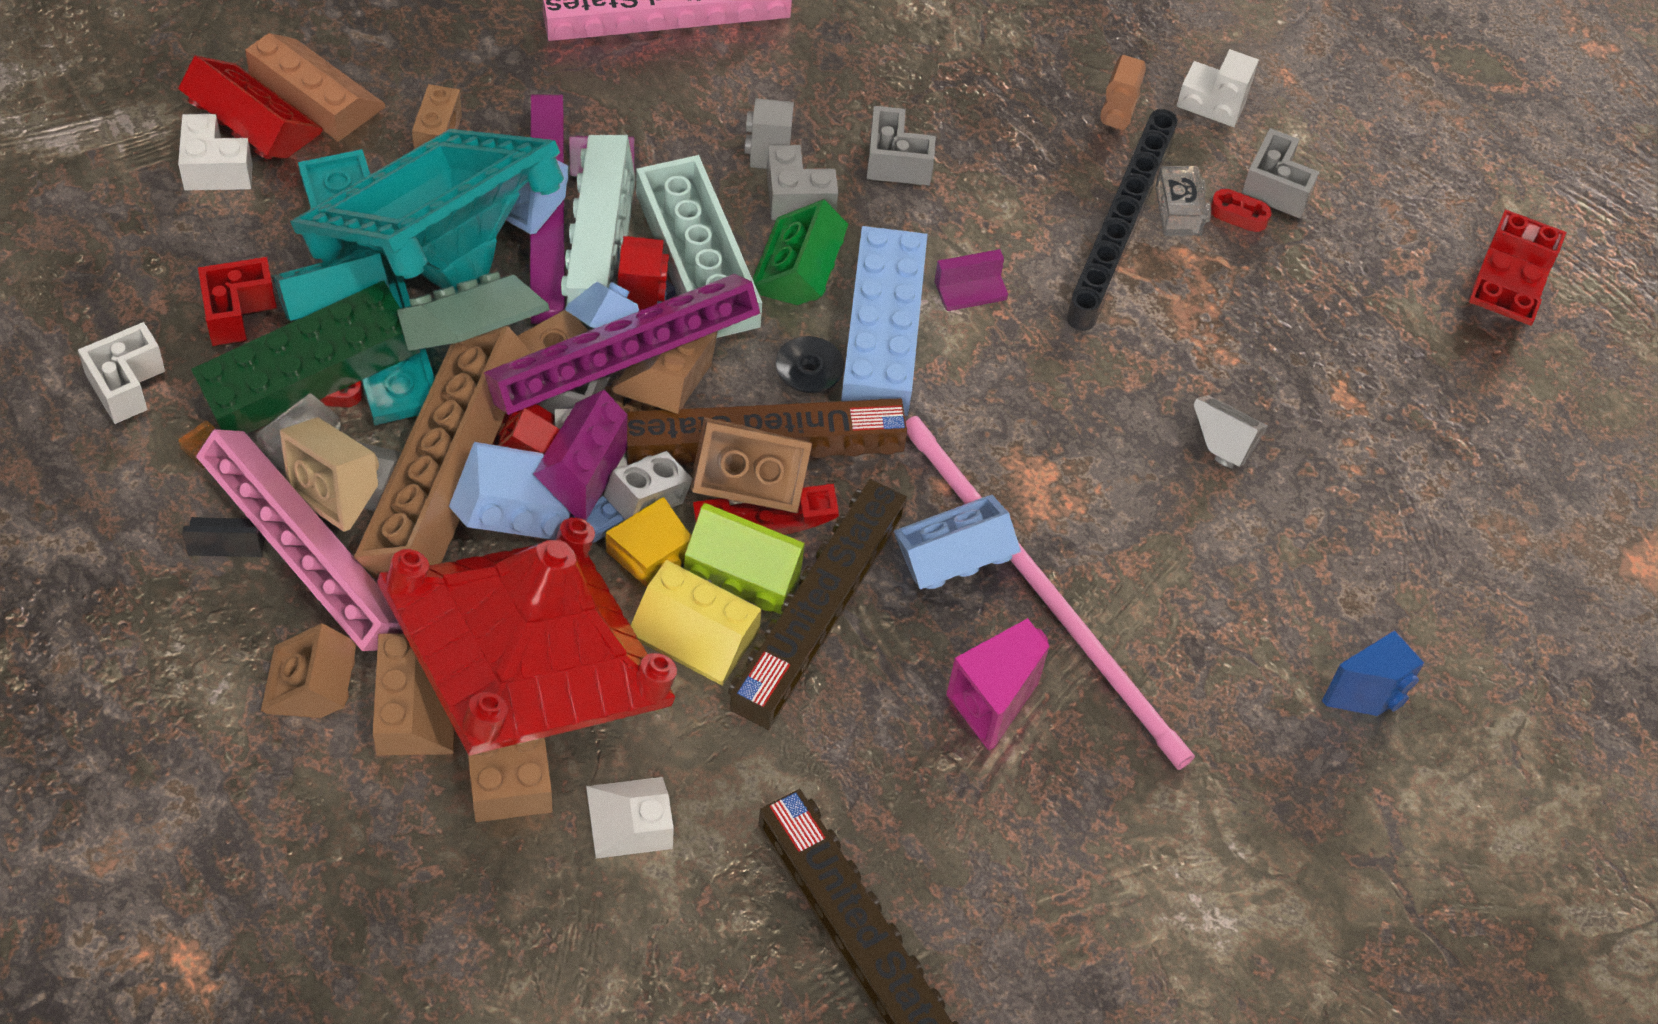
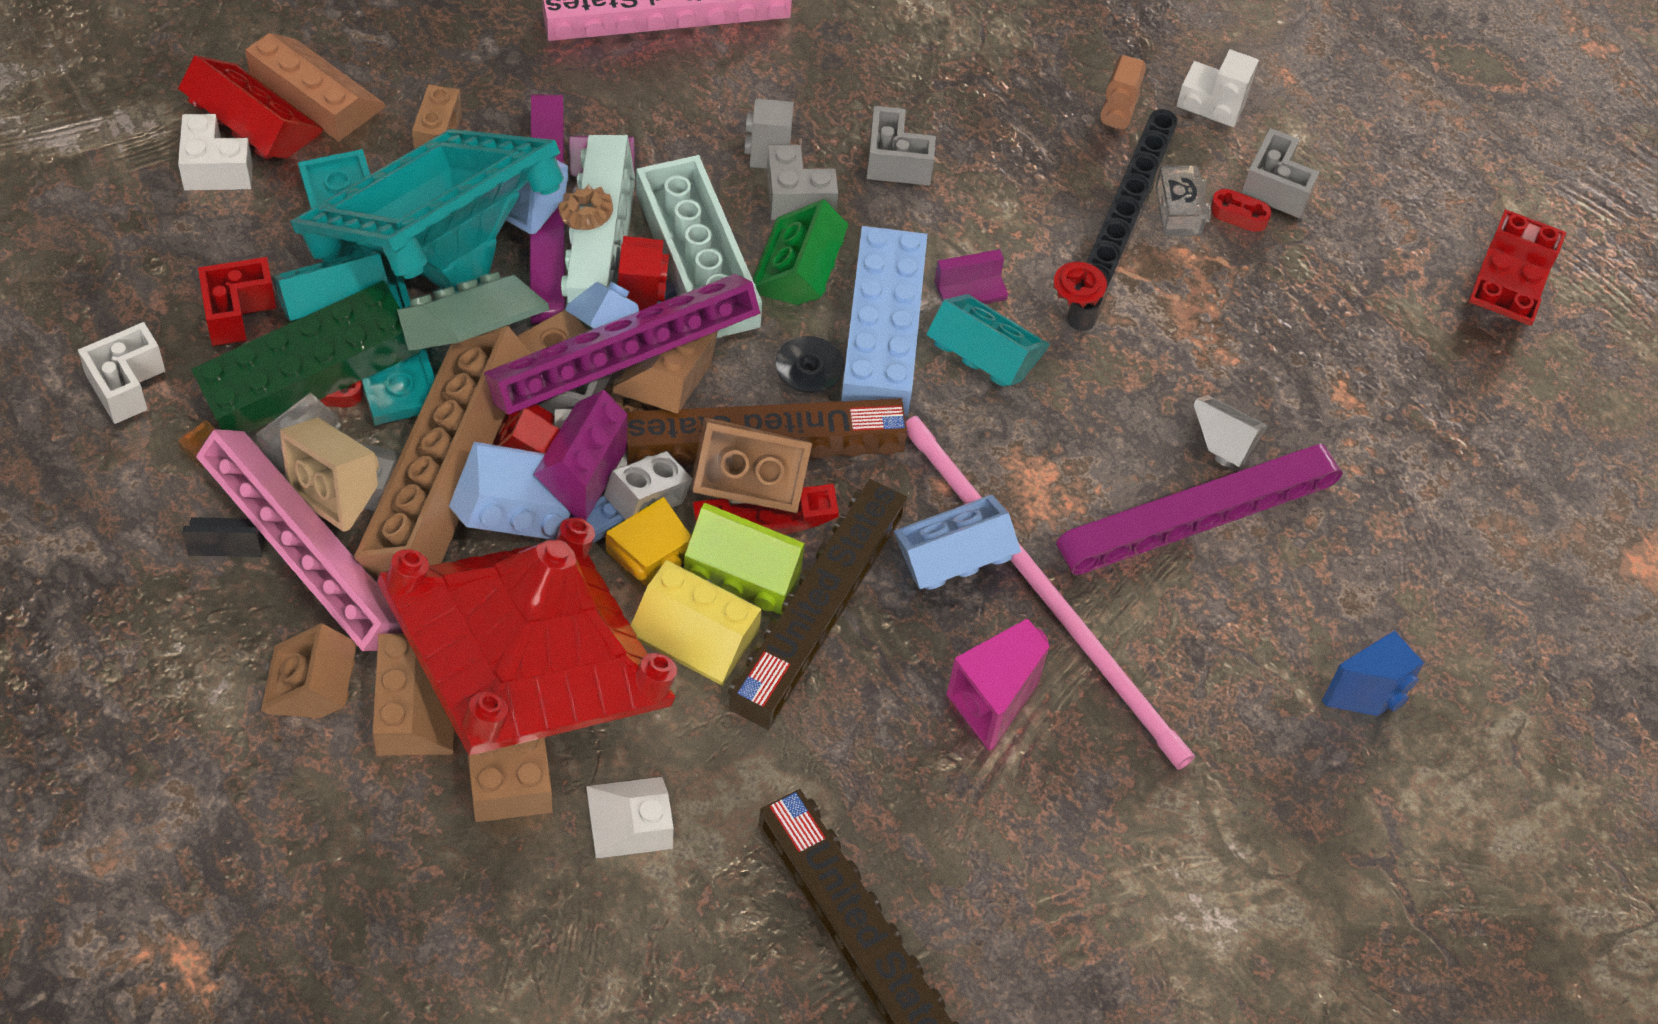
none -> medium nougat gear [559,184,613,230]
none -> teal slope [926,294,1050,387]
none -> red gear [1053,262,1107,308]
none -> magenta beam [1056,444,1343,575]

